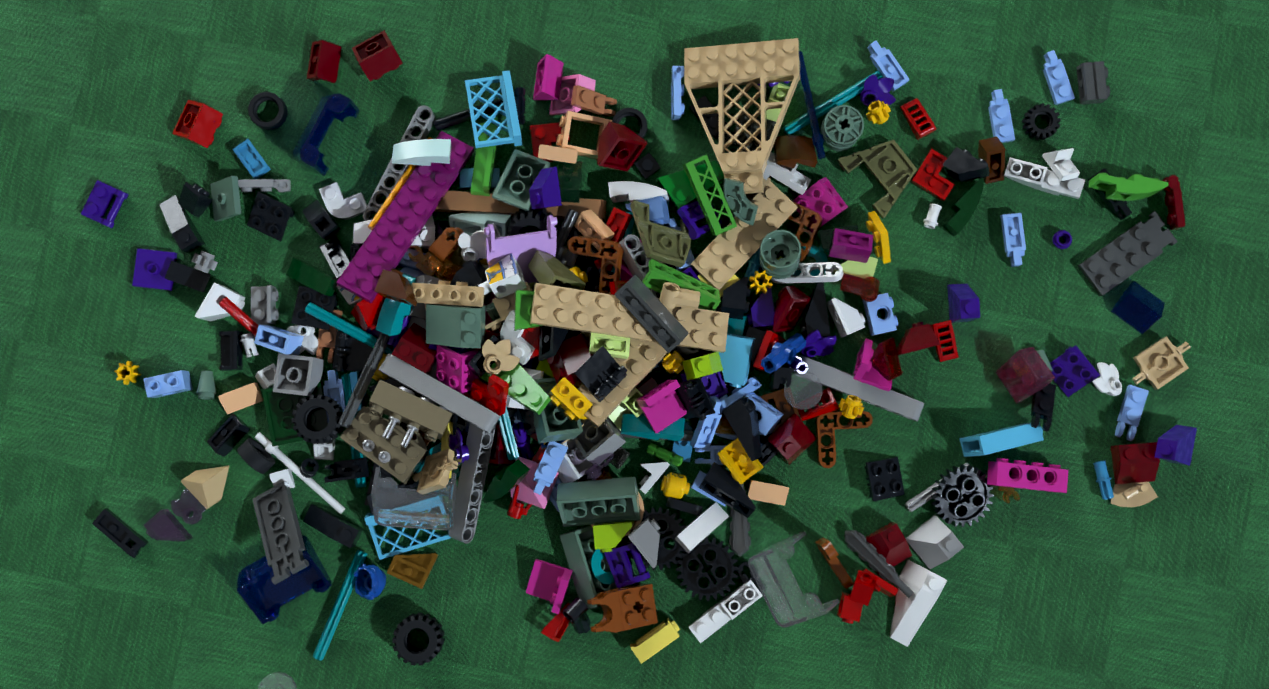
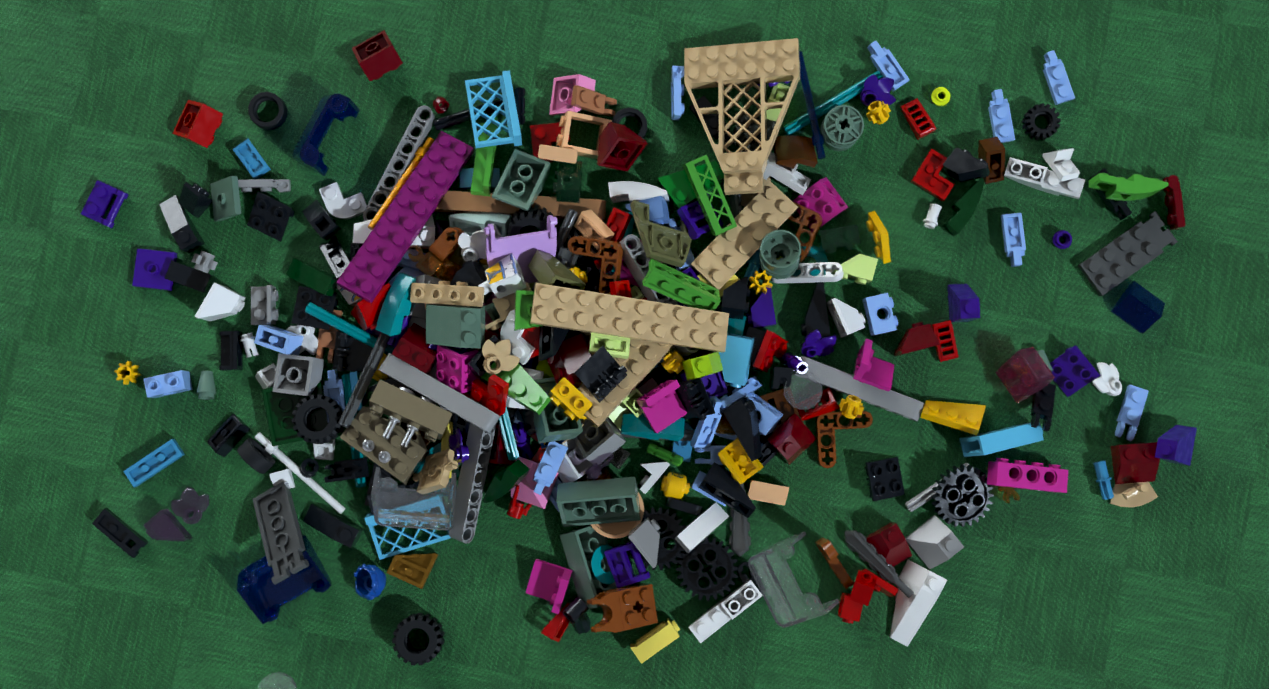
tan slope [181,466,229,509] -> none
light nougat slope [218,383,264,414] -> none
red axle [219,297,259,337] -> none
dark red panel [306,40,342,83] -> none
teal axle [313,550,367,661] -> none
reddish brown slope [374,269,417,307] -> none
light aqua slope [392,139,451,166] -> none
dark purple slope [529,167,562,209] -> none
dark pink slope [533,54,564,100] -> none
lime slope [593,521,634,553] -> none
dark grey panel [614,275,689,353] -> none
black plate [634,152,661,180] -> none
tan piece [659,282,700,309] -> none
sand green tile [723,178,758,226] -> none
blue piece [761,333,806,374] -> none
dark red slope [773,286,811,332] -> none
magenta panel [829,228,873,263] -> none
olive wing [837,140,917,219] -> none
clear red piece [839,273,880,302] -> none
clear red slope [870,338,902,381] -> none
dark grey brick [1076,61,1110,105] -> none
tan plate [1132,336,1191,390] -> none
none -> dark azure plate [123,439,185,487]
none -> dark red hinge [432,96,449,114]
none -> yellow wing [920,400,986,435]
none -> neon yellow plate [931,87,950,106]

